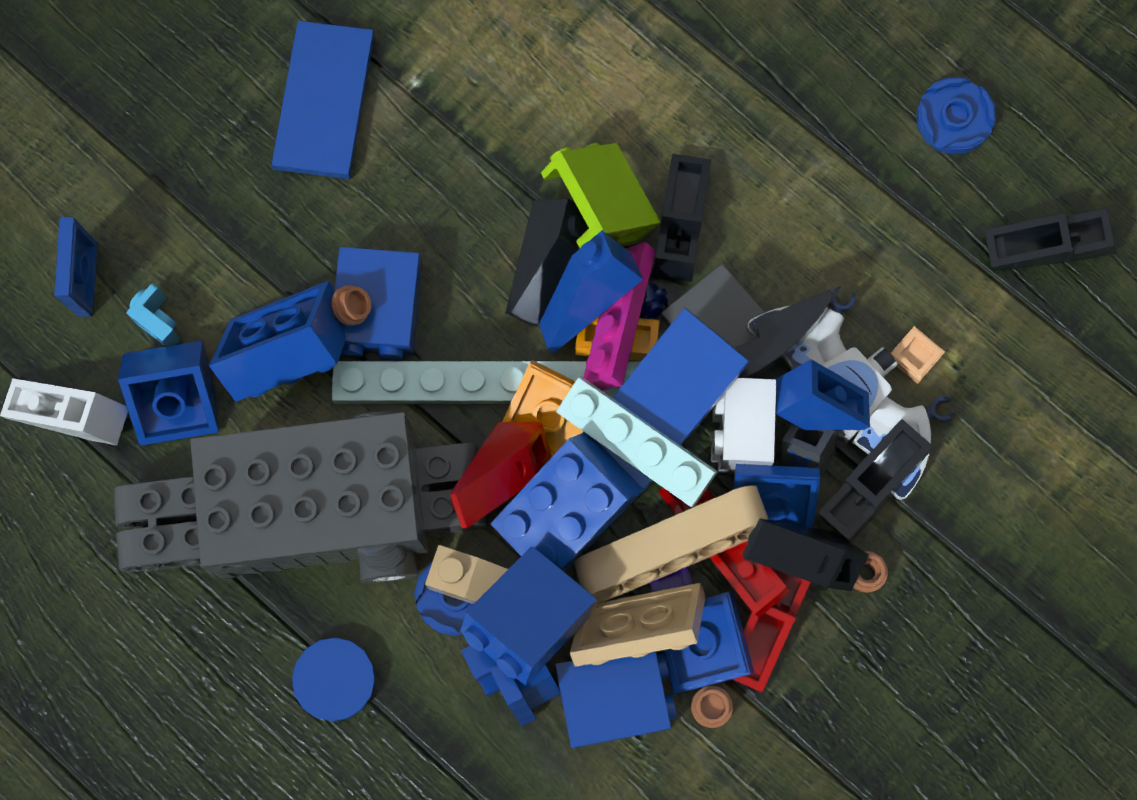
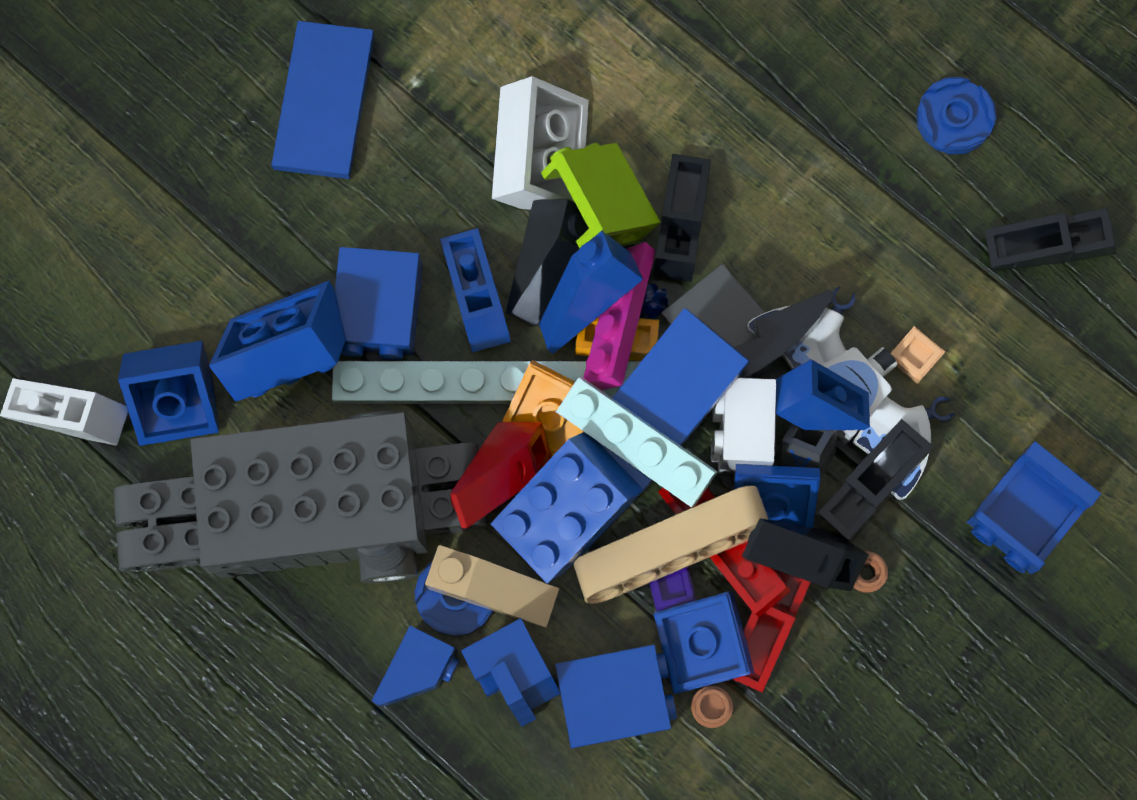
blue tile [54,217,98,317] -> none
medium azure bracket [126,283,182,347] -> none
blue tile [292,638,376,722] -> none
nougat plate [332,285,371,326] -> none
blue brick [460,546,597,686] -> none
tan plate [570,583,706,667] -> none
none -> blue slope [371,626,460,707]
none -> blue slope [440,228,511,353]
none -> white slope [492,76,589,210]
none -> blue panel [966,441,1101,574]

